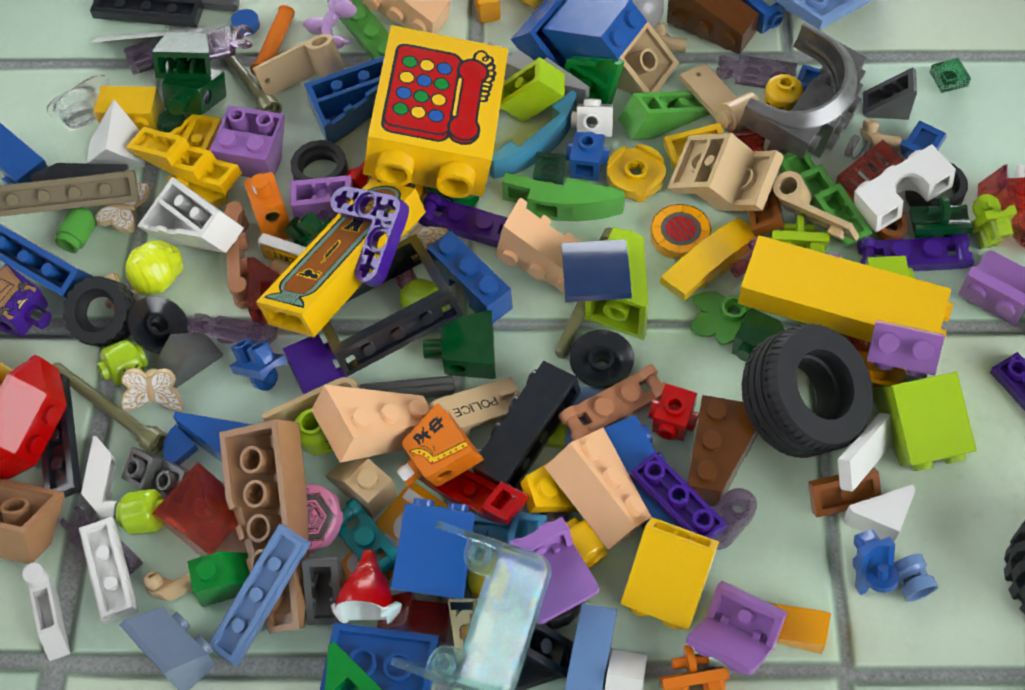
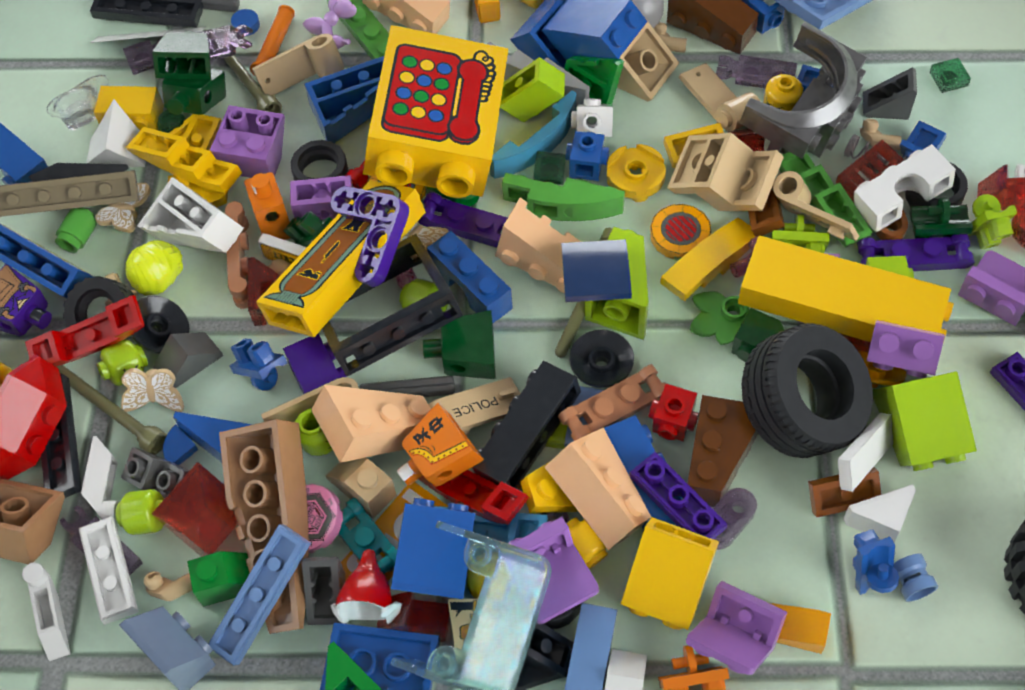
clear purple plate [187,313,278,345] -> none
bright green slope [618,91,710,140] -> none
none -> red slope [25,295,145,367]

